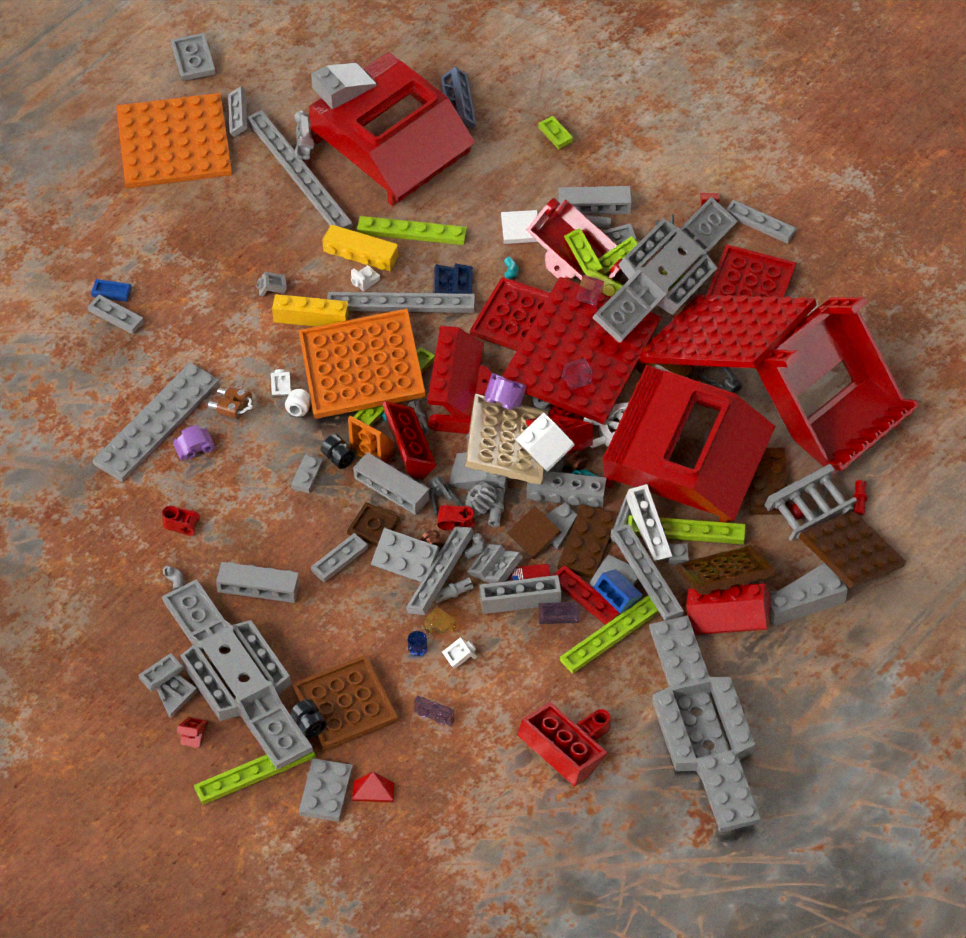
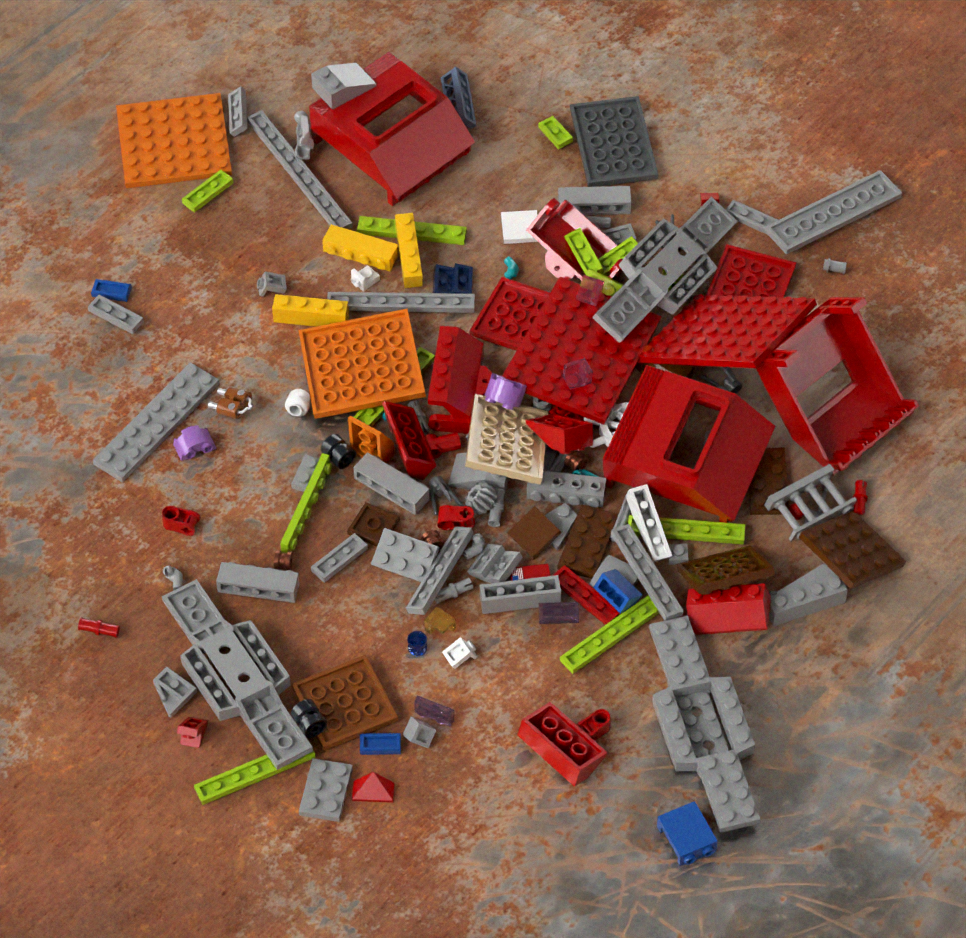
light grey plate [139,653,184,692] -> none
light grey plate [171,33,216,81] -> none
white bracket [271,369,291,396] -> none
white slope [516,412,575,472] -> none
none -> red pin [78,617,120,638]
none -> lime plate [182,170,234,213]
none -> copper wheel [274,550,293,570]
none -> lime plate [280,453,332,553]
none -> blue tile [360,733,401,755]
none -> yellow brick [395,213,423,288]
none -> light grey panel [403,717,436,748]
none -> red piece [425,432,461,459]
none -> dark grey plate [570,96,658,187]
none -> blue panel [657,801,718,866]
none -> light grey plate [765,170,902,255]
none -> light grey pin [823,258,847,274]

